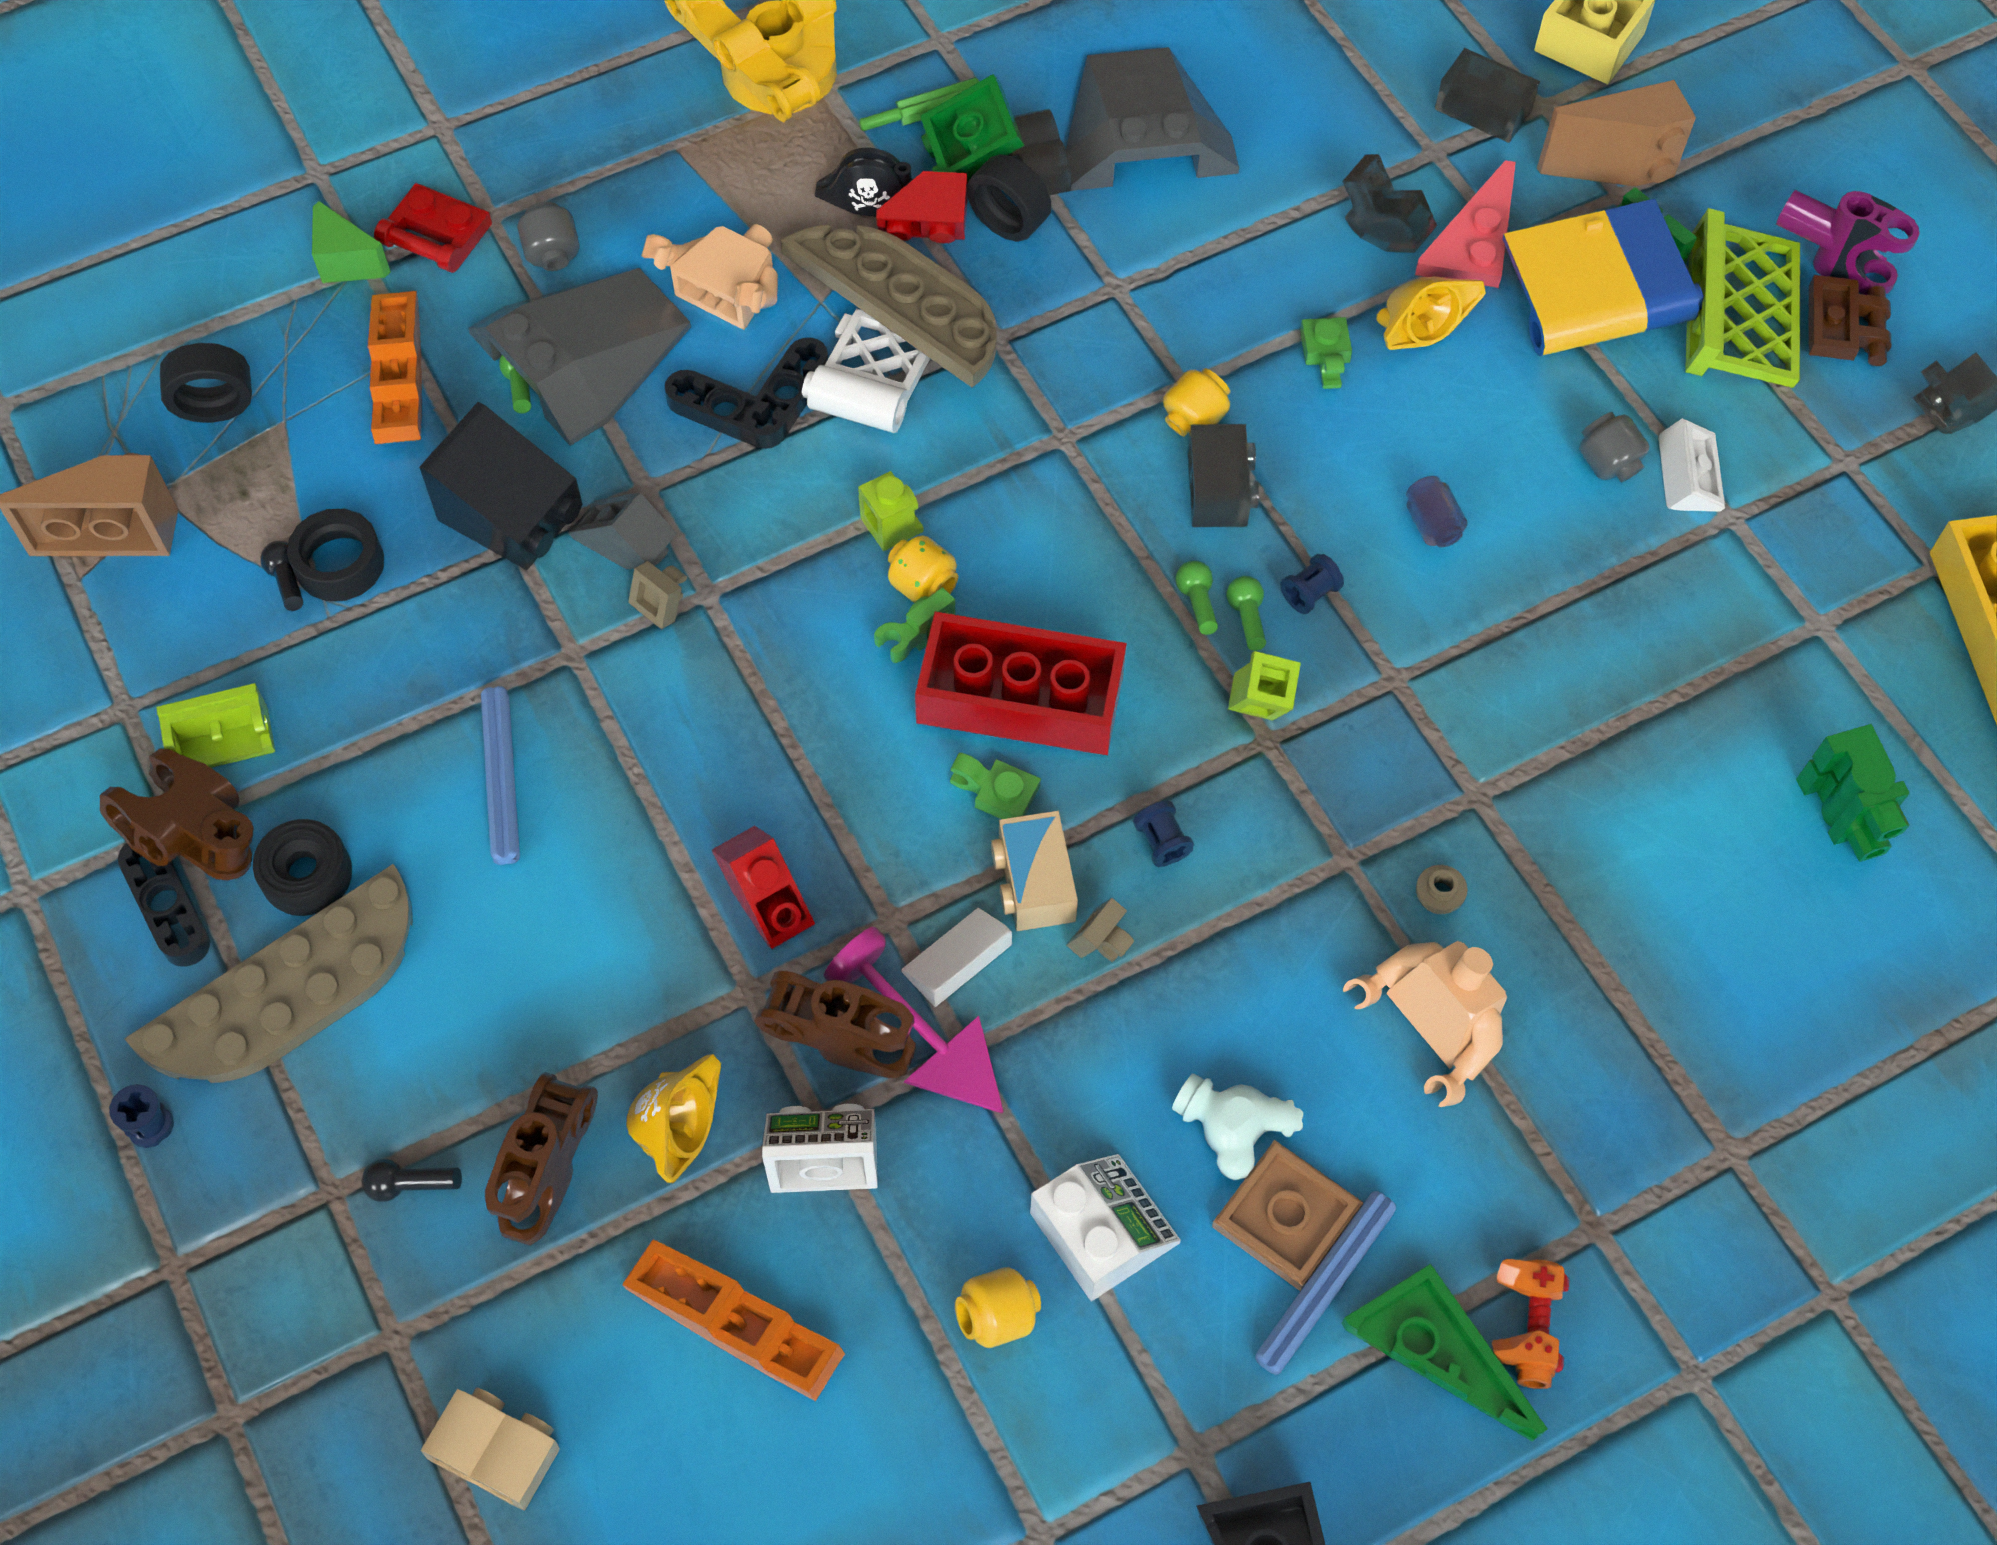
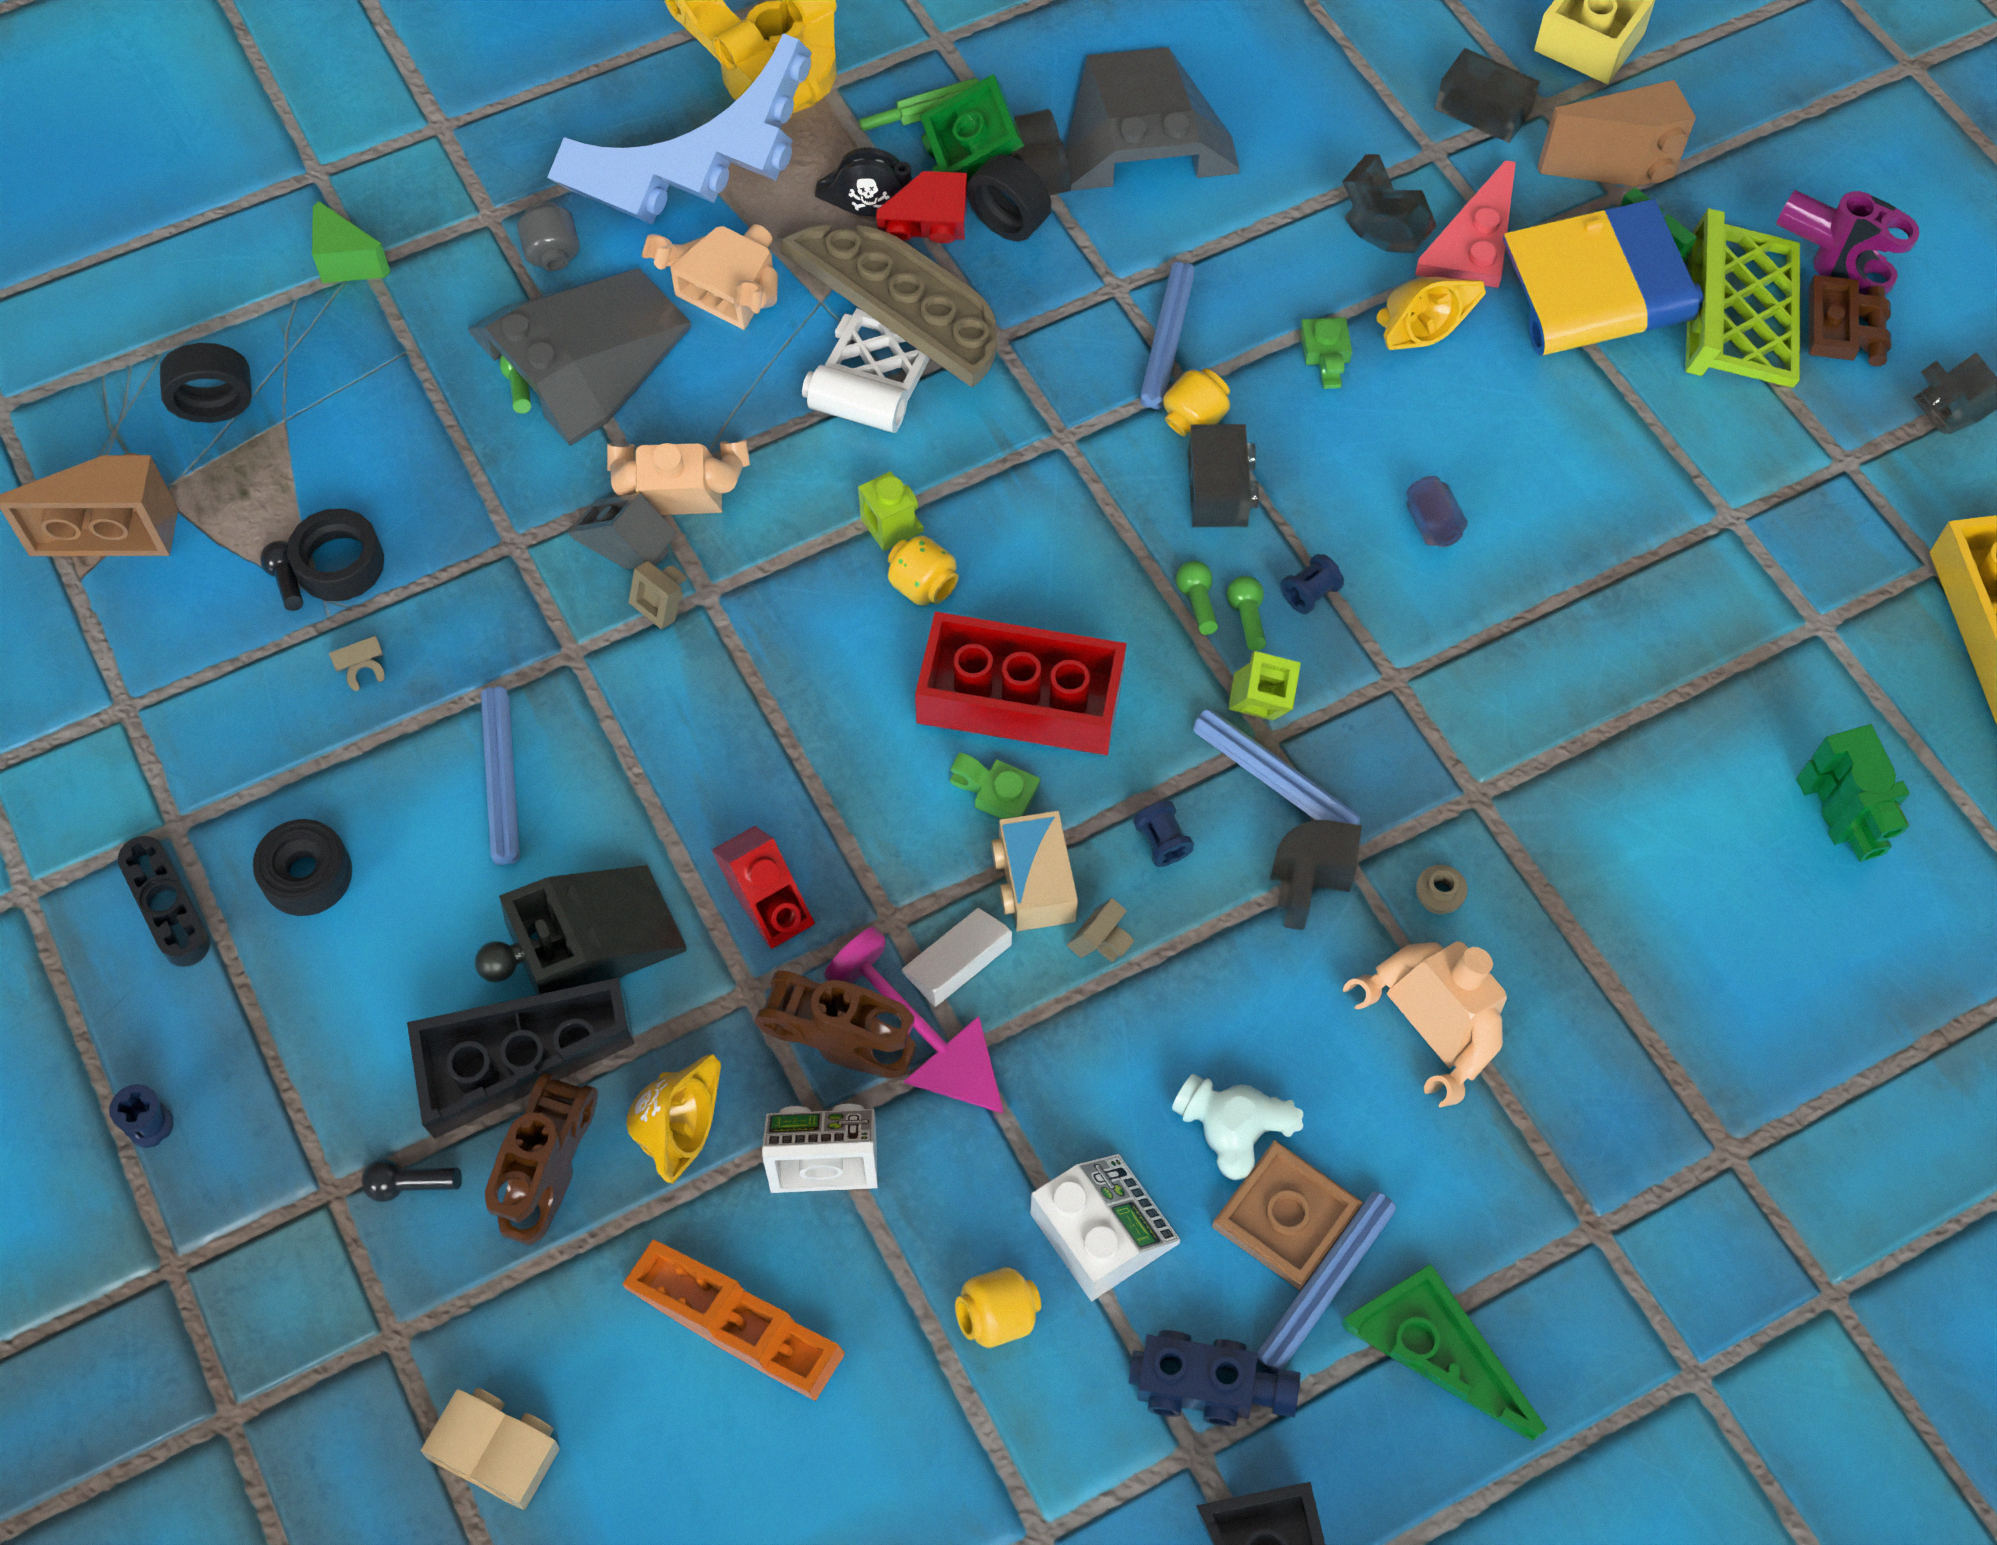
reddish brown piece [100,749,254,880] -> none
dark tan plate [124,864,413,1083] -> none
lime hinge [156,683,275,768] -> none
orange slope [368,291,422,444] -> none
red plate [374,183,492,273] -> none
black slope [419,402,583,570] -> none
black beam [665,337,828,449] -> none
bright green plate [874,587,955,663] -> none
orange piece [1491,1259,1570,1389] -> none
dark grey head [1579,412,1650,483] -> none
white slope [1658,418,1725,512] -> none
none -> dark tan tile [329,636,385,692]
none -> black wedge [407,978,635,1139]
none -> pearl dark grey slope [475,865,687,995]
none -> light blue arch [547,33,812,225]
none -> light nougat torso [607,439,750,515]
none -> dark blue brick [1129,1330,1301,1426]
none -> medium blue axle [1140,261,1195,410]
none -> medium blue axle [1193,709,1360,839]
none -> clear smoke brick [1270,820,1362,930]

